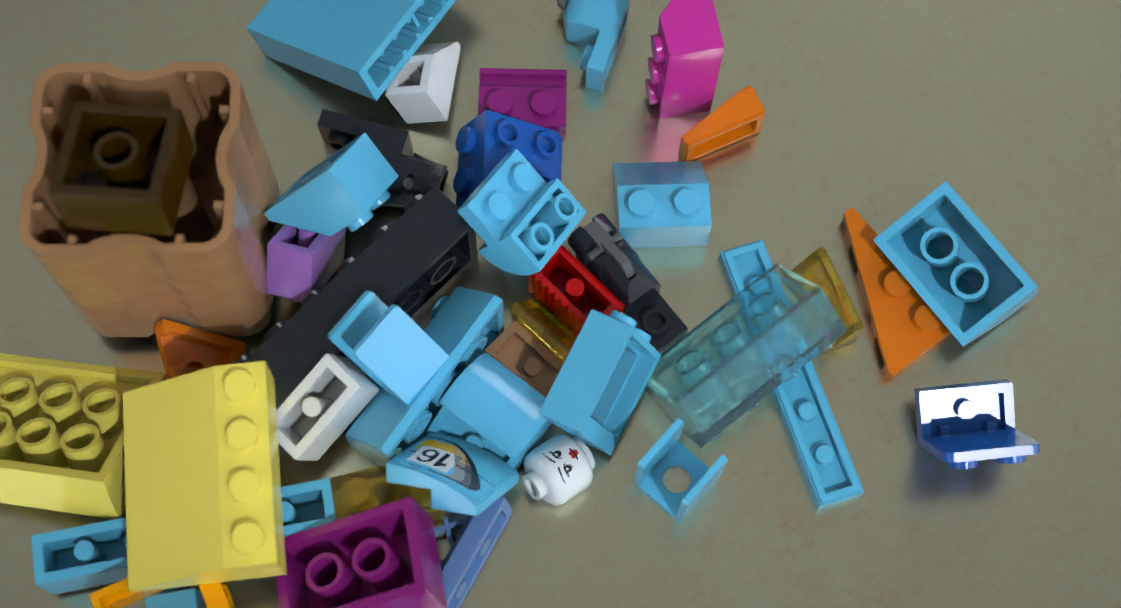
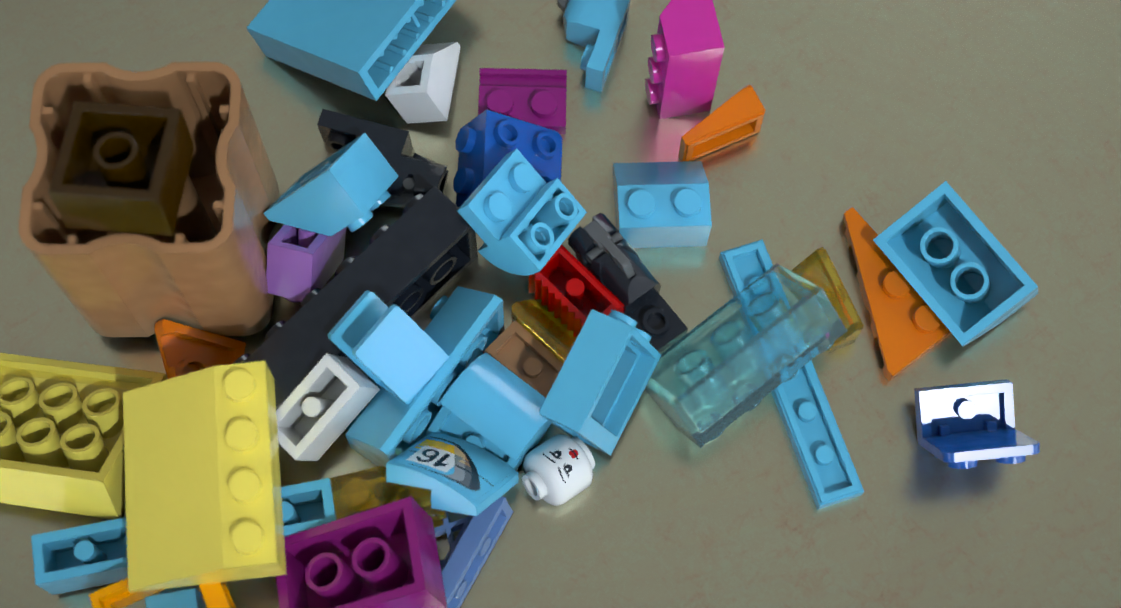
medium azure piece [633,418,728,523] -> none

